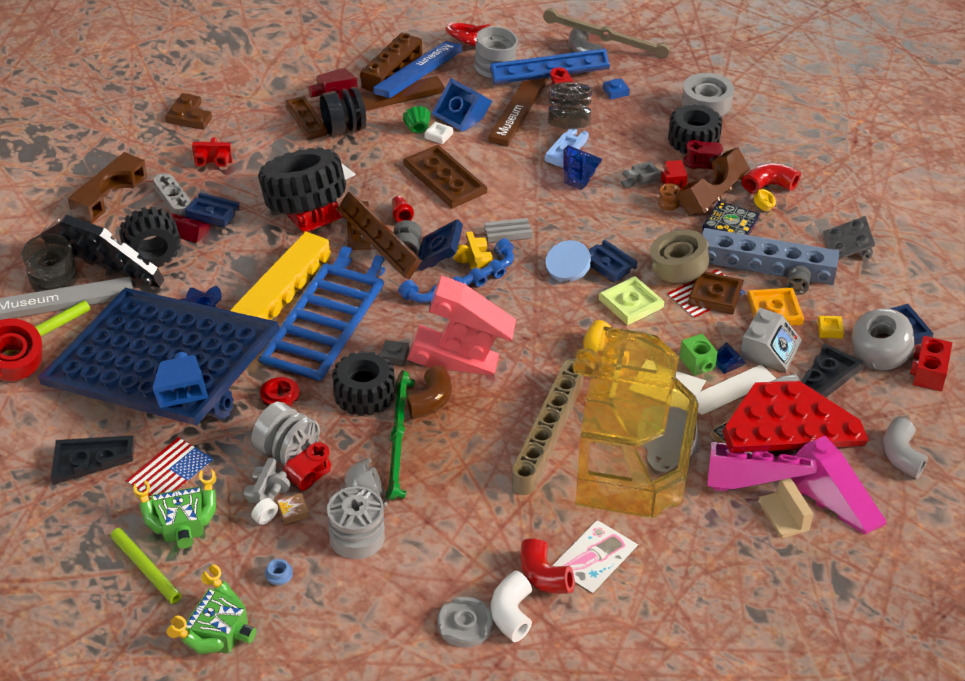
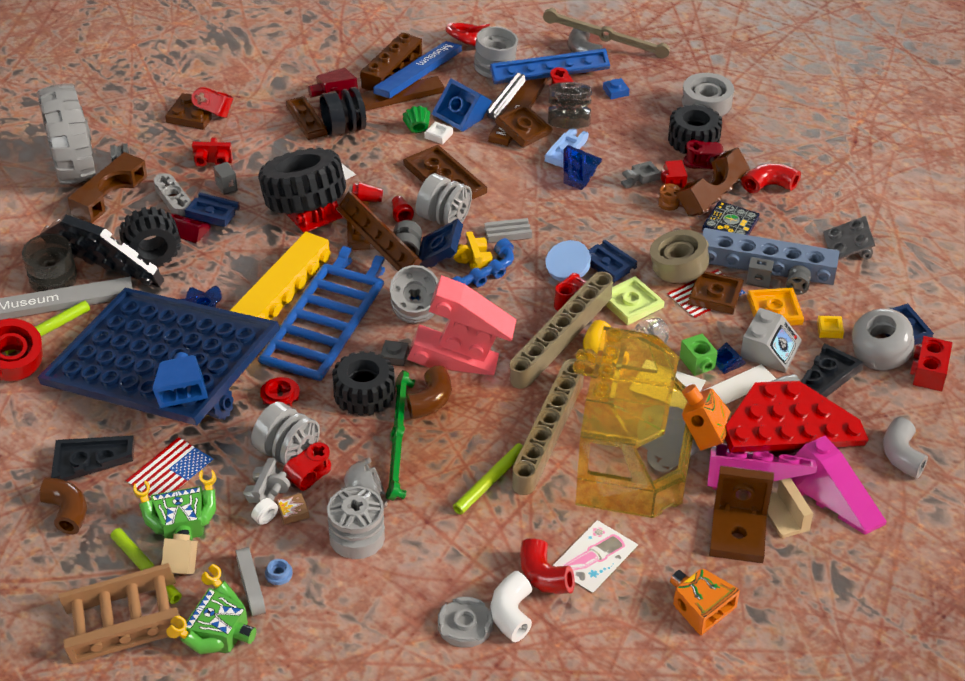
yellow tile [754,189,776,211] -> none
none -> light grey wheel [37,83,96,185]
none -> reddish brown cylinder [39,477,87,535]
none -> medium nougat fence [58,563,180,664]
none -> dark grey wheel [110,143,129,161]
none -> tan brick [161,534,198,574]
none -> red piece [191,87,234,118]
none -> dark grey piece [213,162,238,195]
none -> light grey beam [235,547,266,616]
none -> red cone [351,182,383,203]
none -> light grey wheel [390,265,438,324]
none -> light grey wheel [416,173,472,226]
none -> lime piece [453,443,523,515]
none -> axle [487,72,526,119]
none -> reddish brown tile [495,104,553,148]
none -> dark tan beam [509,272,612,389]
none -> red piece [554,273,586,311]
none -> clear head [634,317,669,350]
none -> orange torso [670,569,740,636]
none -> orange torso [682,384,733,451]
none -> reddish brown bracket [709,466,774,563]
none -> dark grey piece [746,257,774,288]

